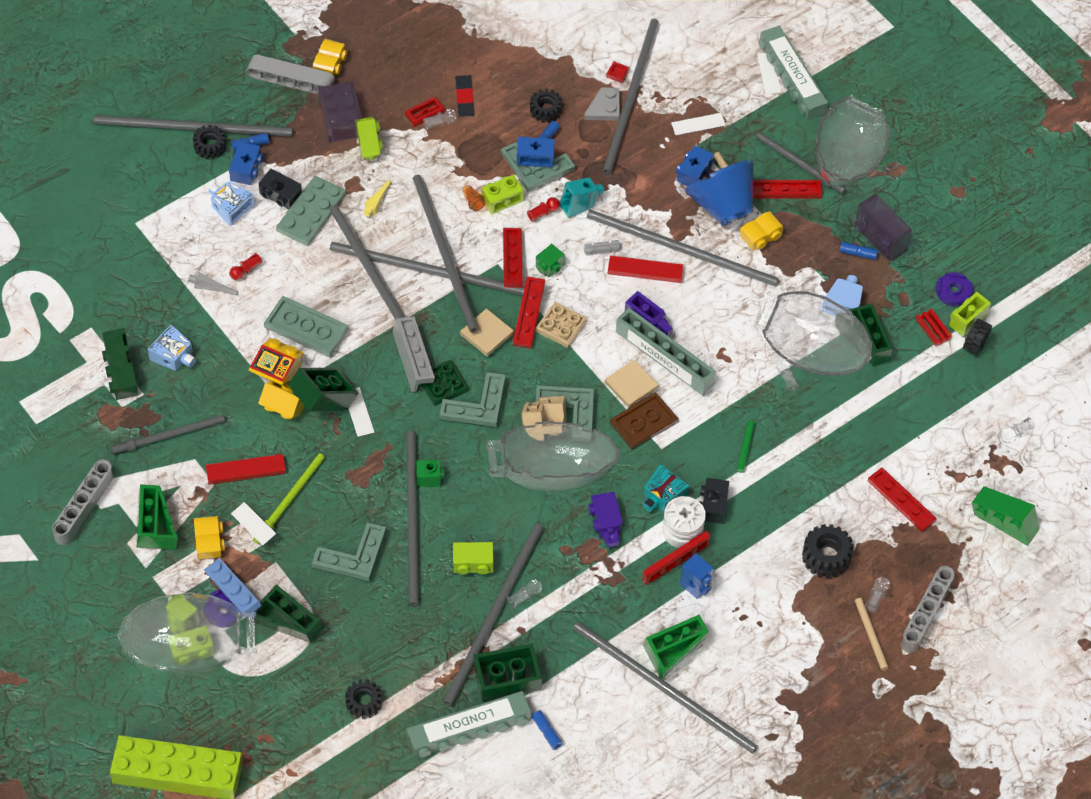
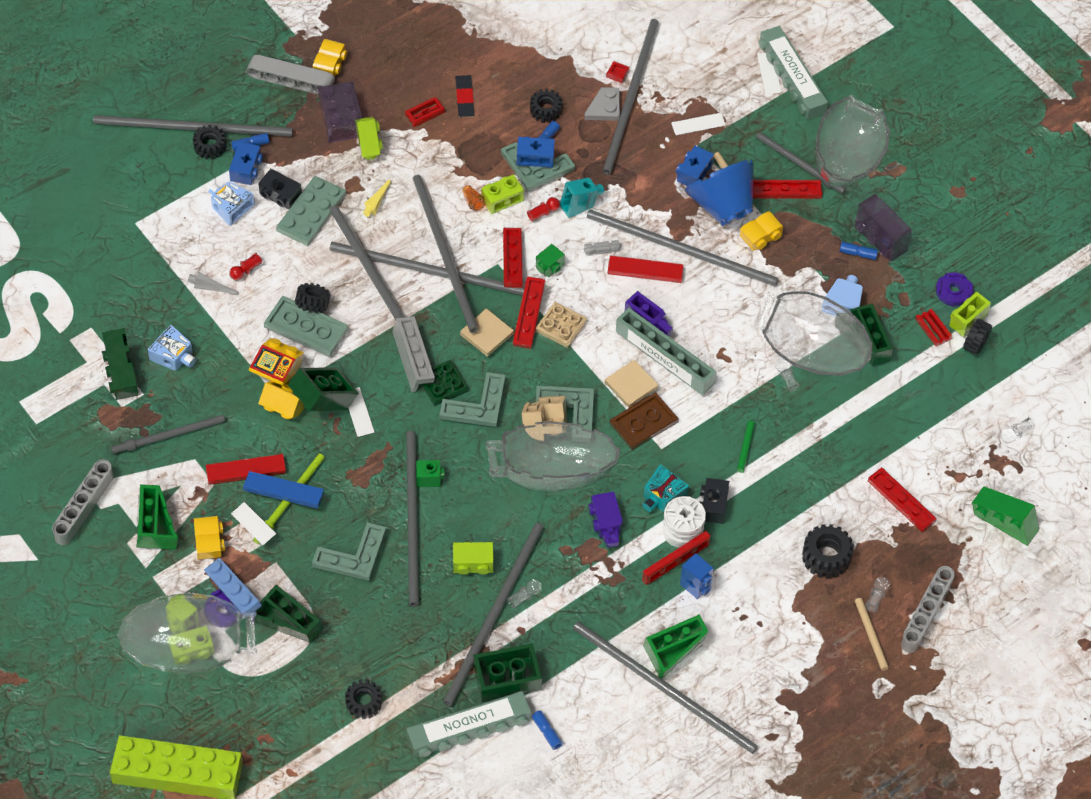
clear pin [423,109,457,130] -> none
none -> blue tile [243,471,324,509]
none -> black tyre [294,283,331,314]

